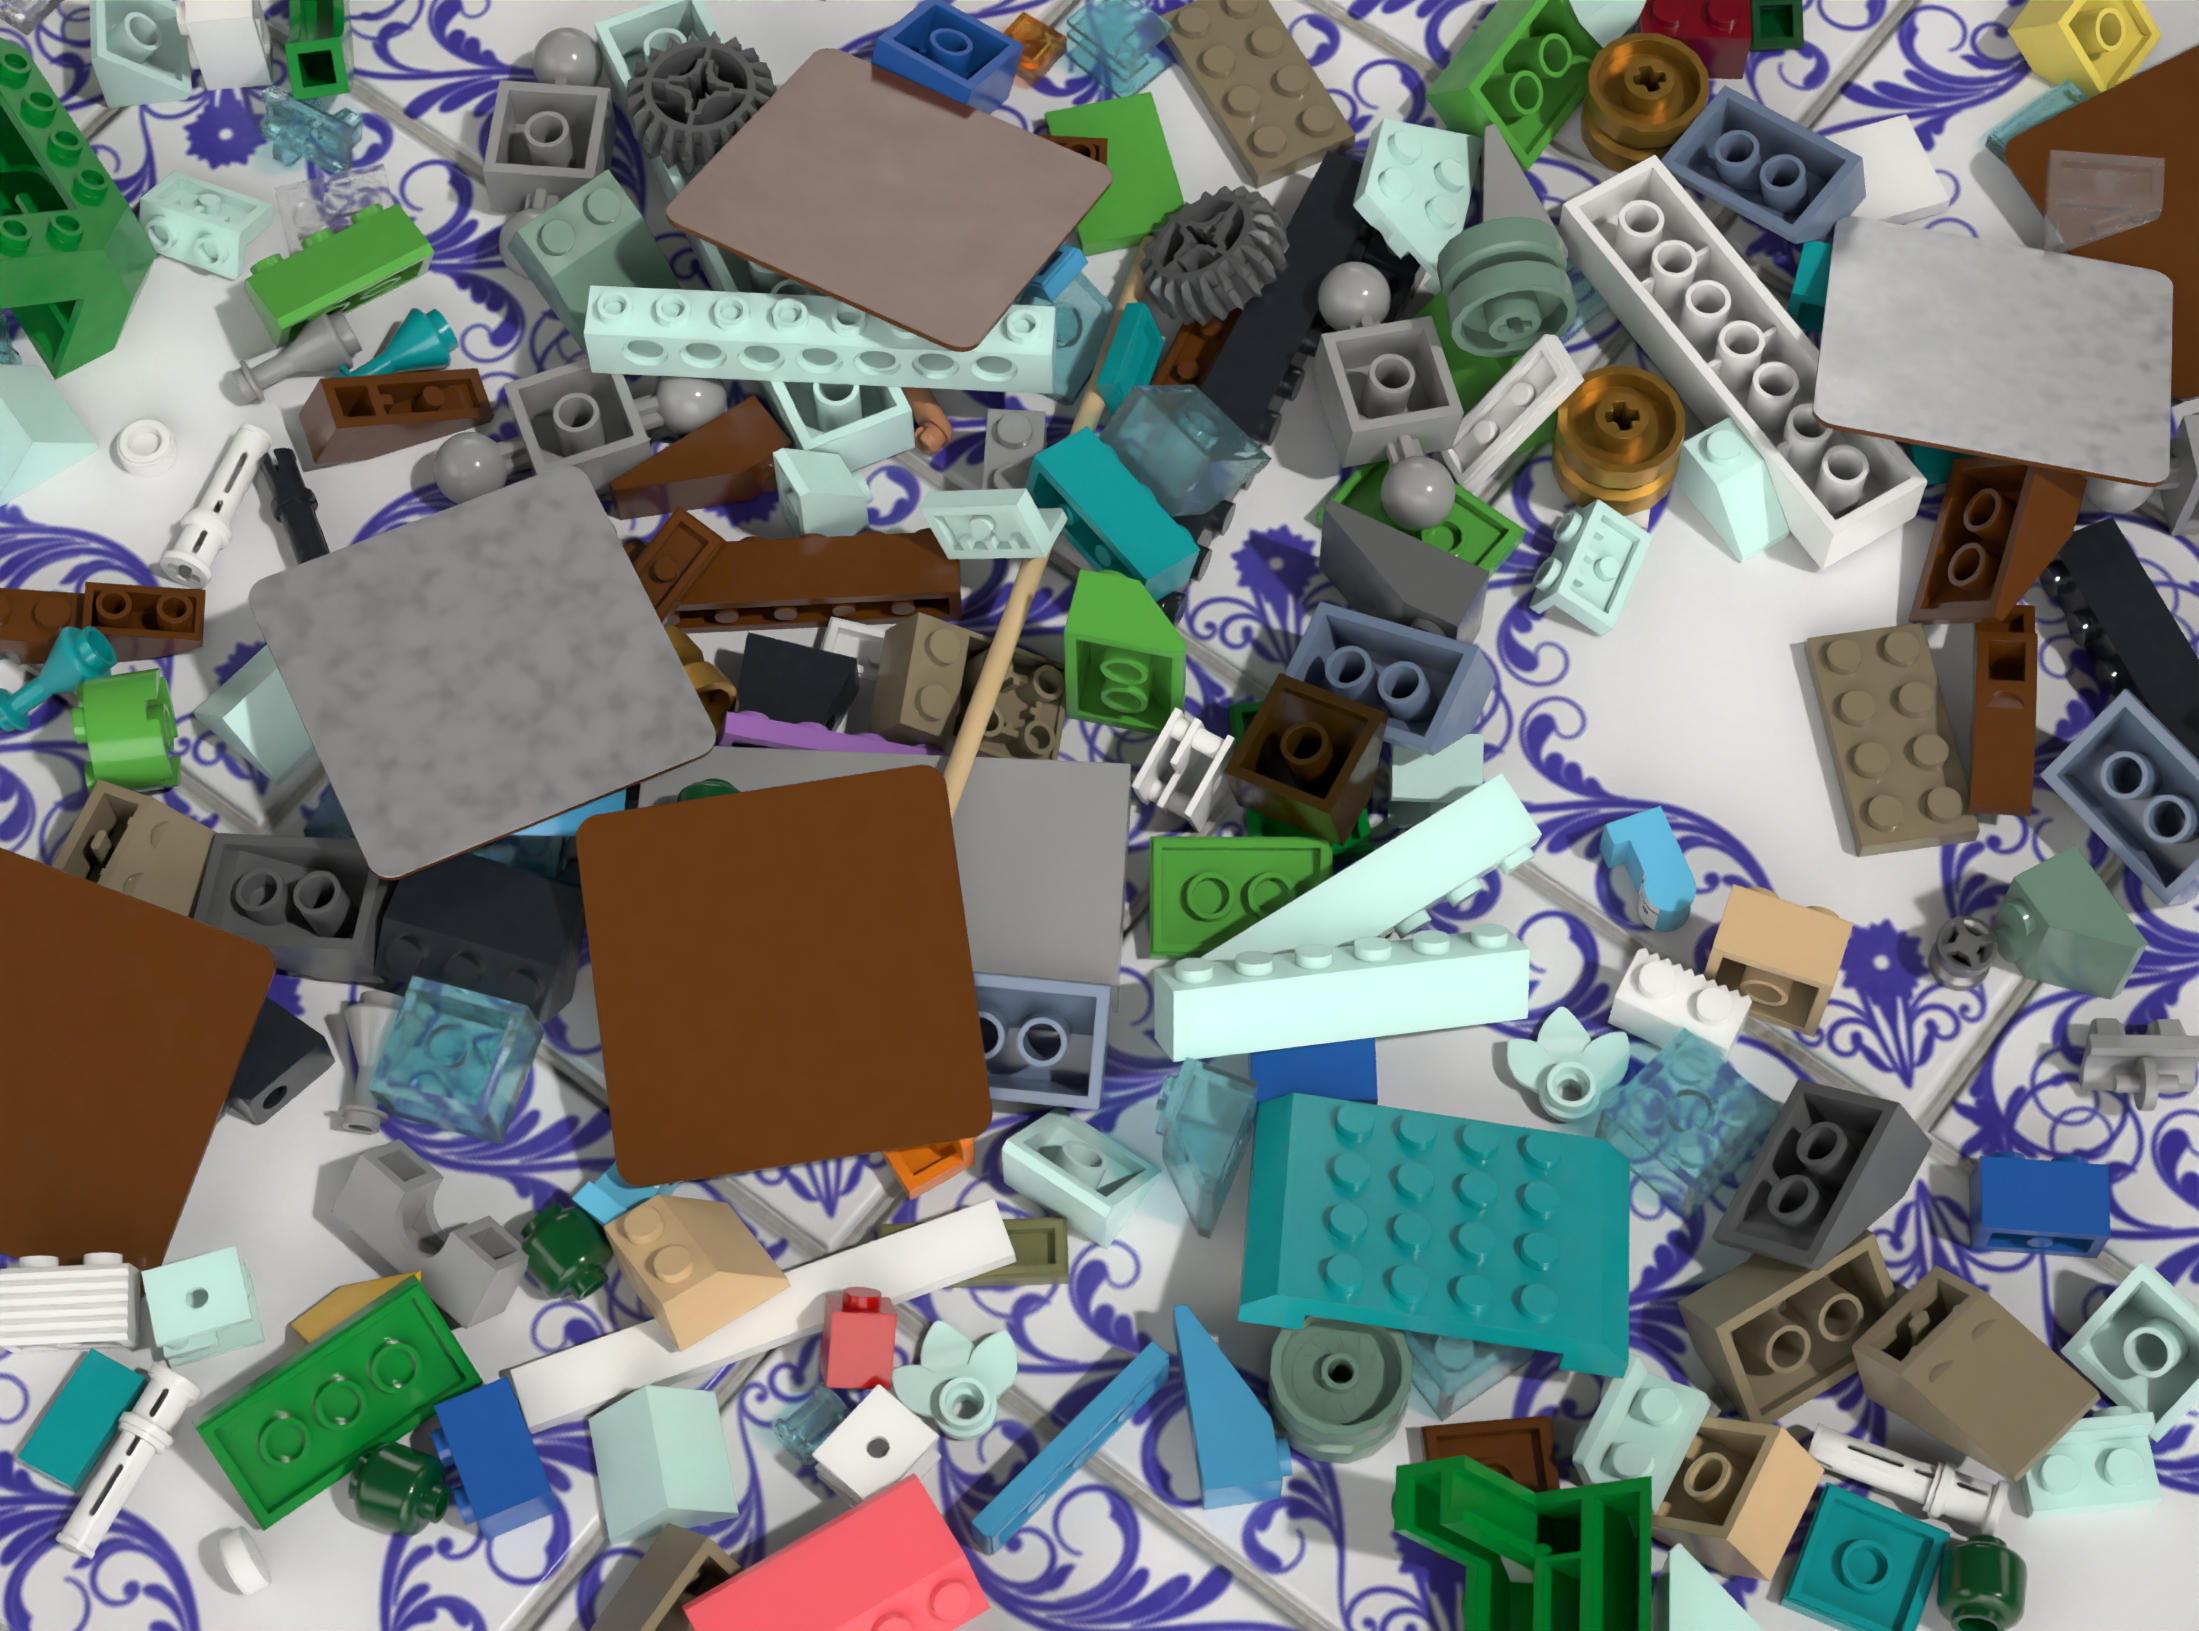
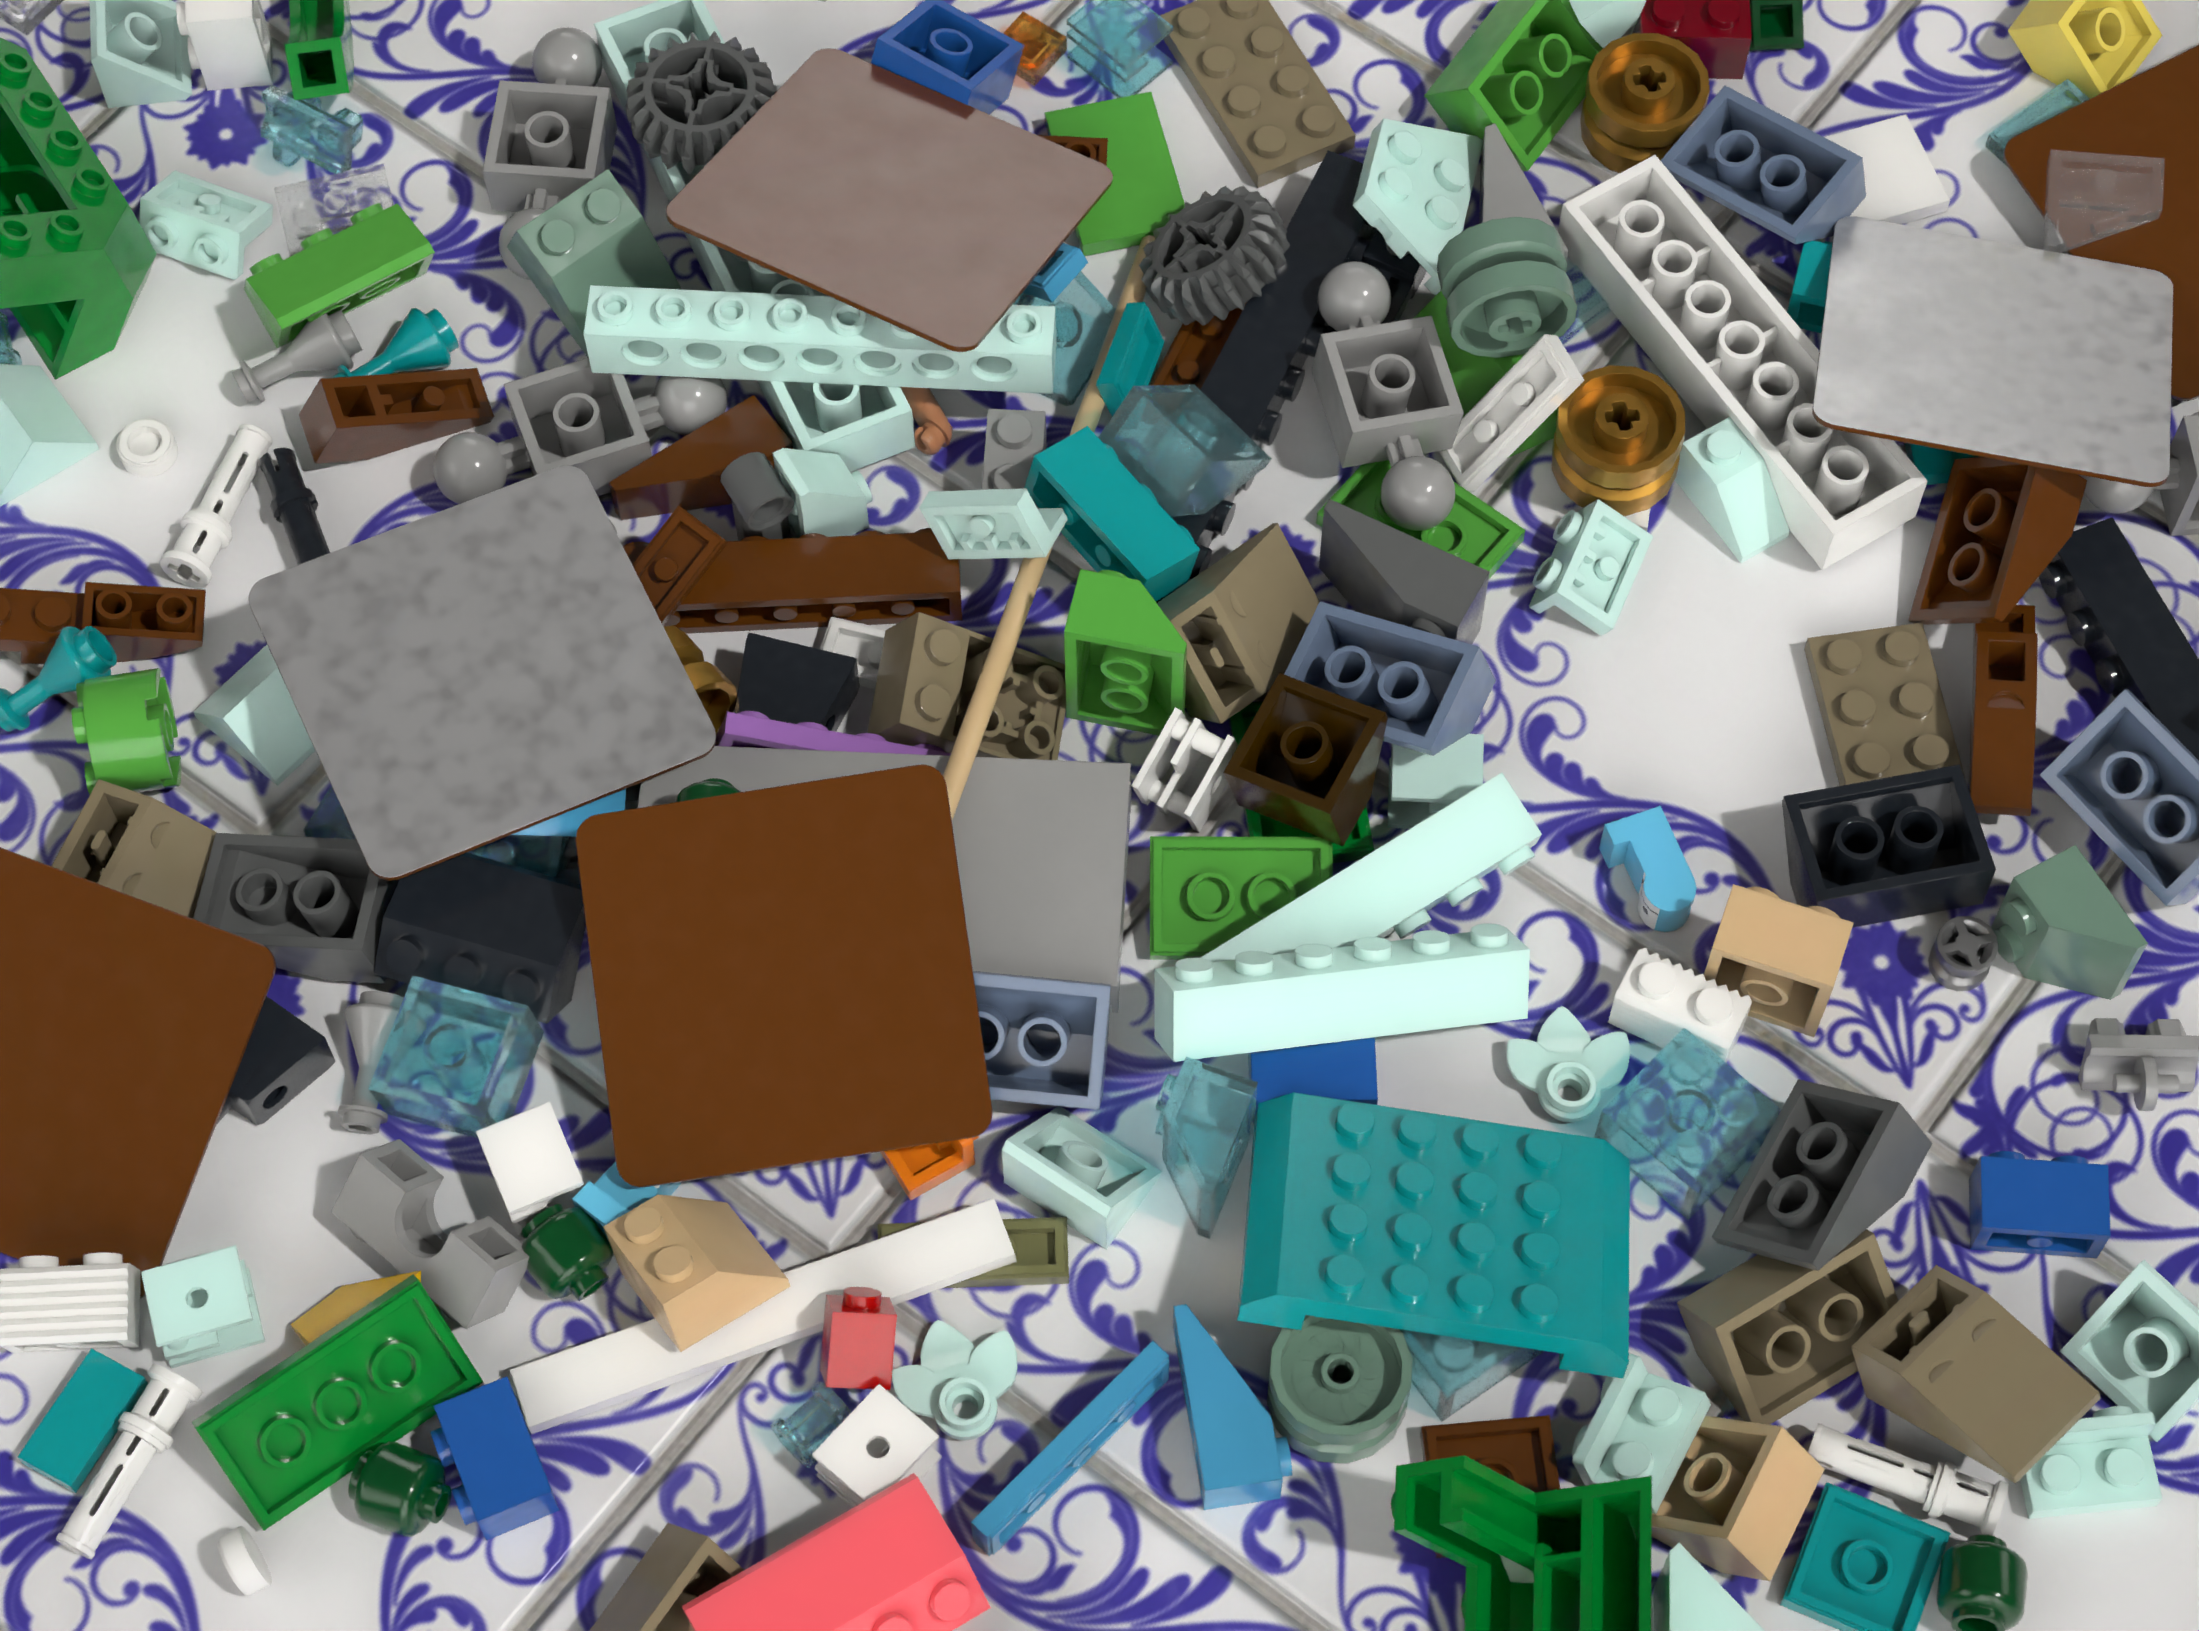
light aqua slope [588,1385,739,1545] -> none
none -> white piece [476,1102,584,1238]
none -> dark grey piece [720,452,794,541]
none -> dark tan slope [1157,523,1320,724]
none -> black slope [1782,764,1996,928]

